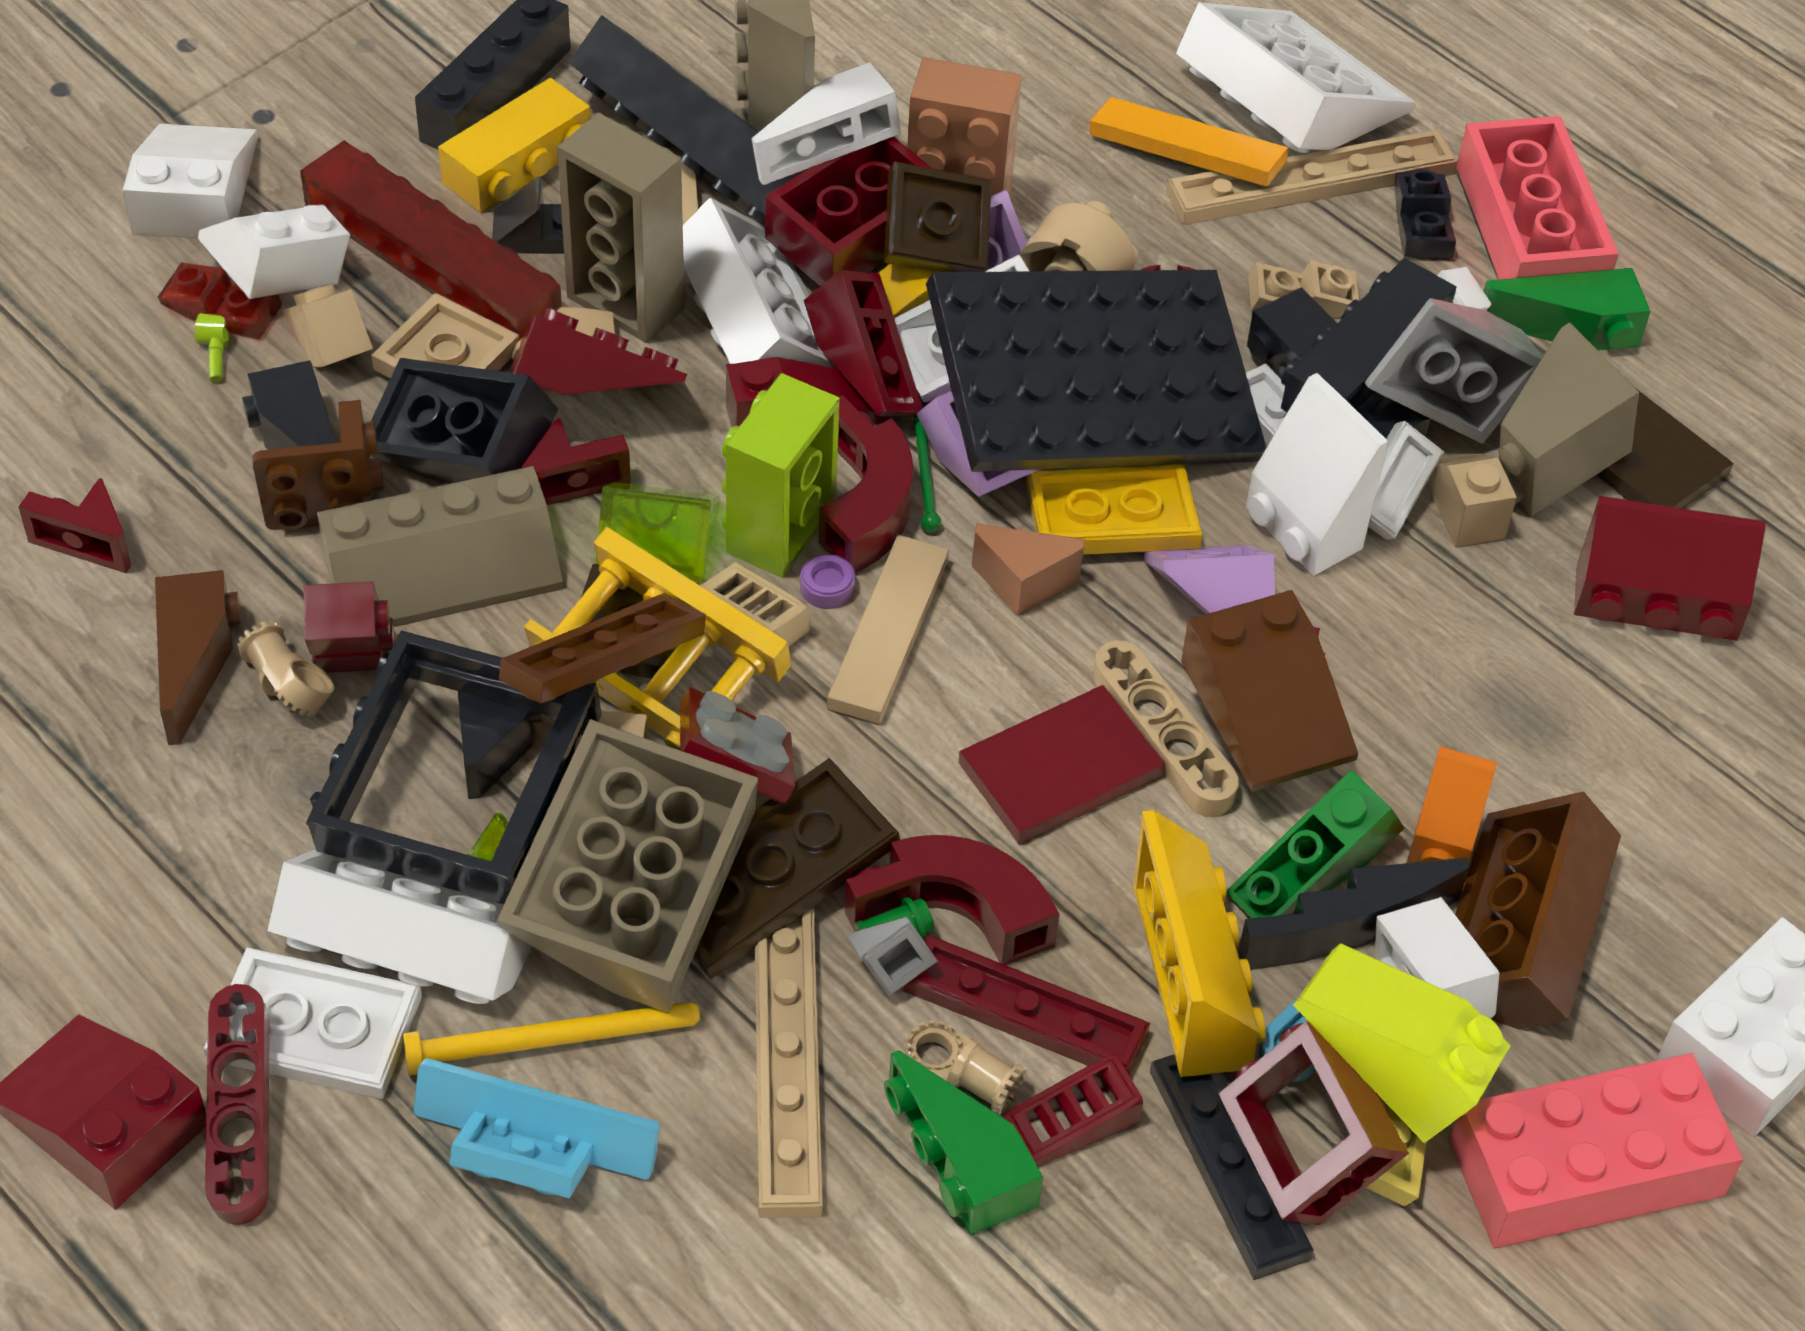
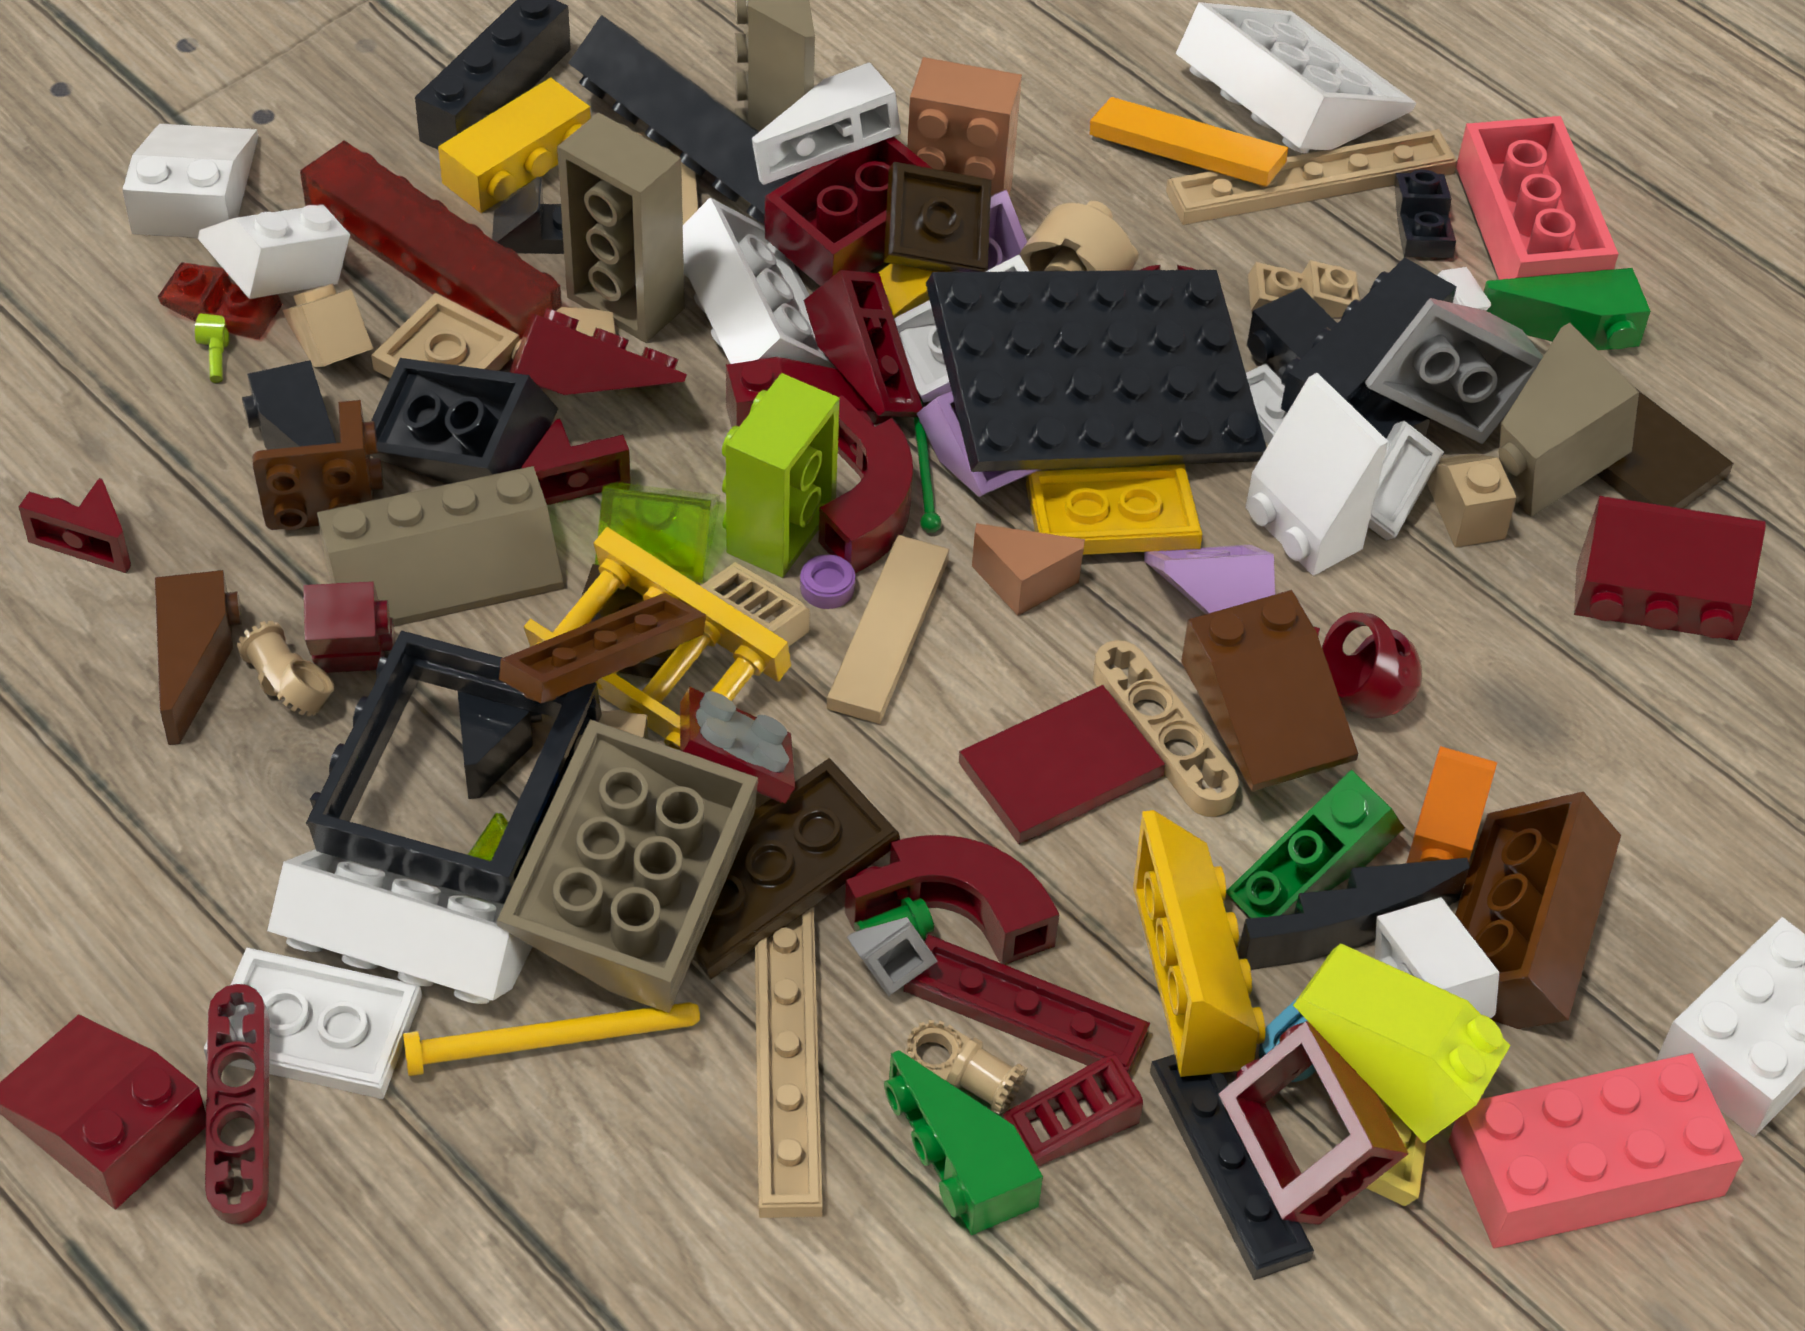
medium azure bracket [413,1058,660,1199] -> none
none -> dark red helmet [1322,612,1422,719]

